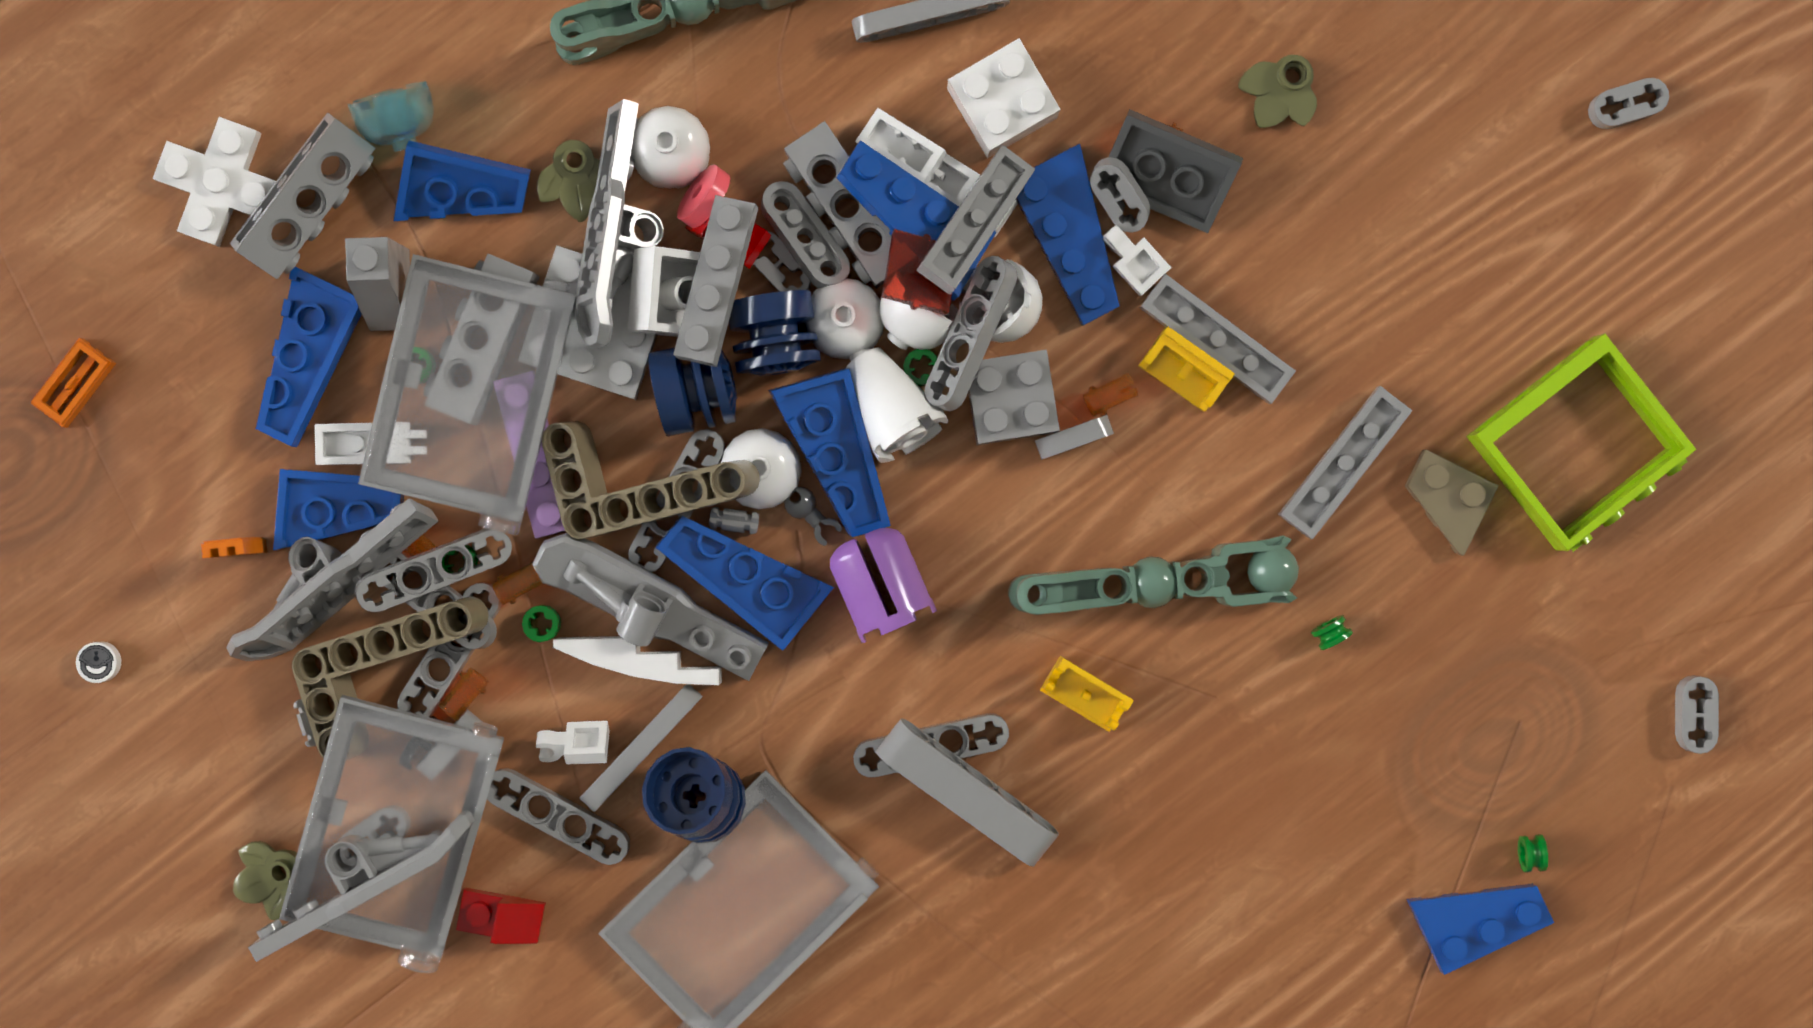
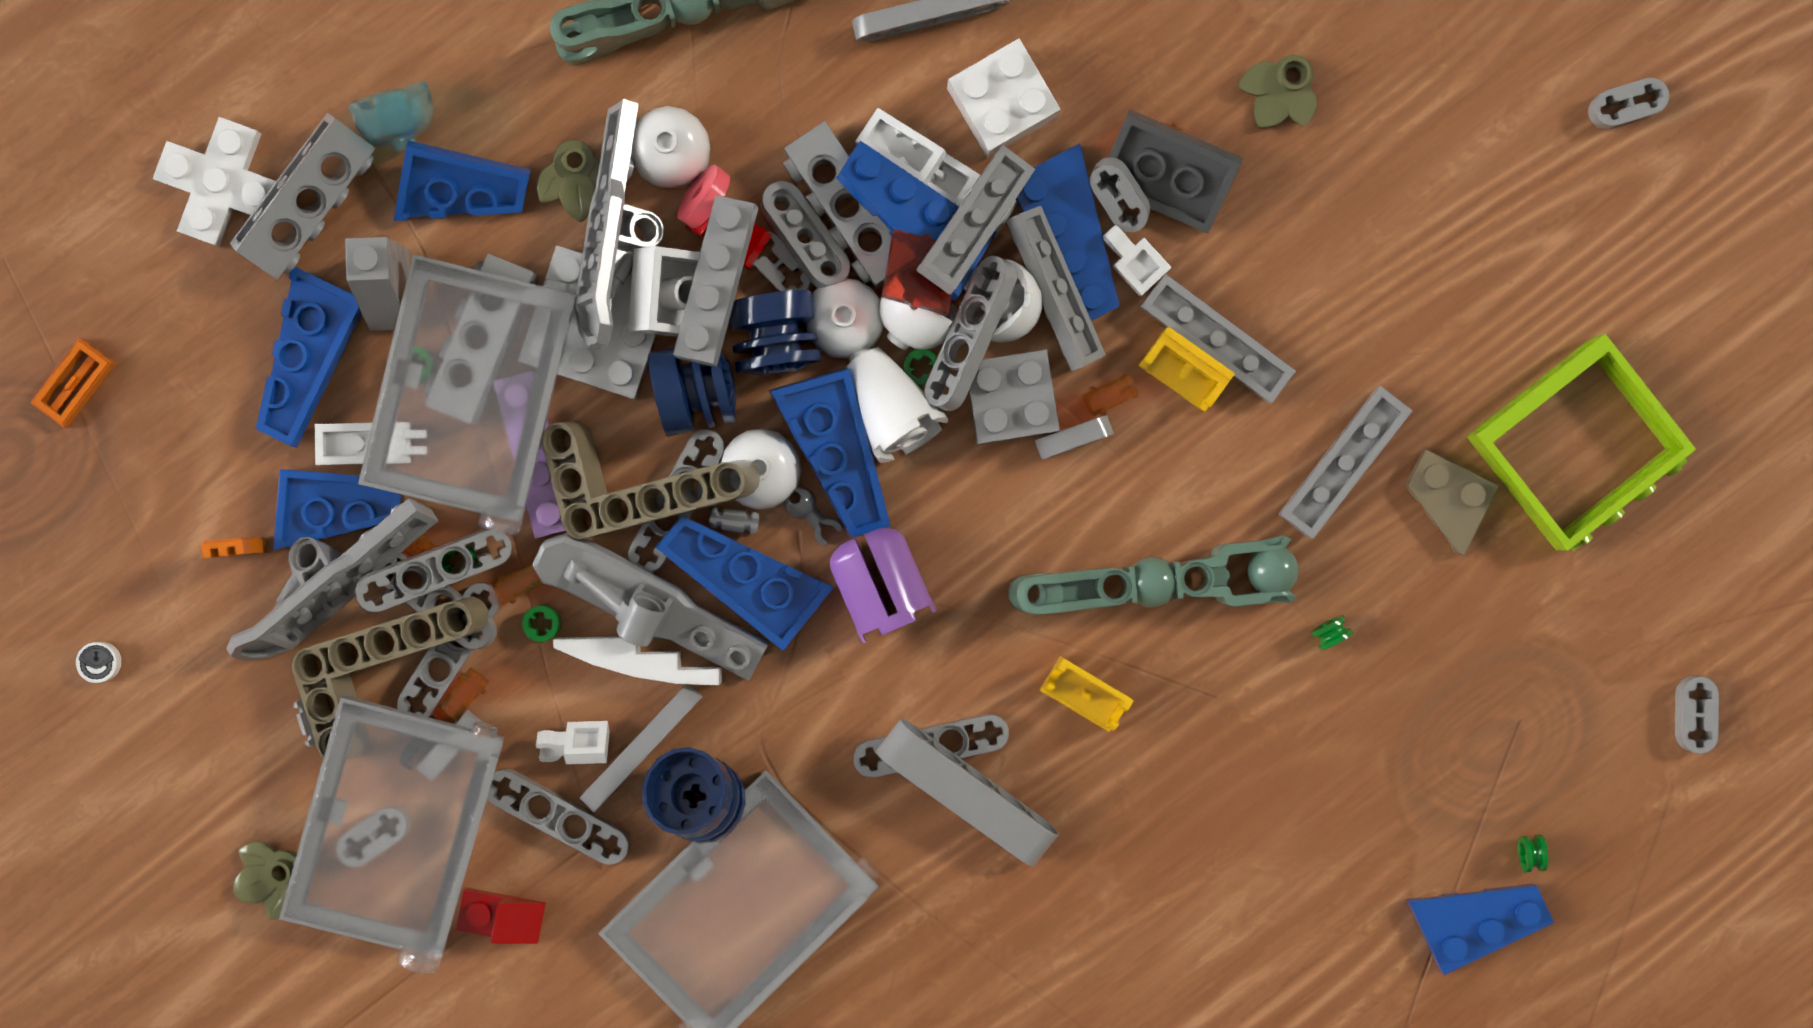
light grey piece [248,811,475,962] -> none
none -> light grey plate [1006,205,1106,371]

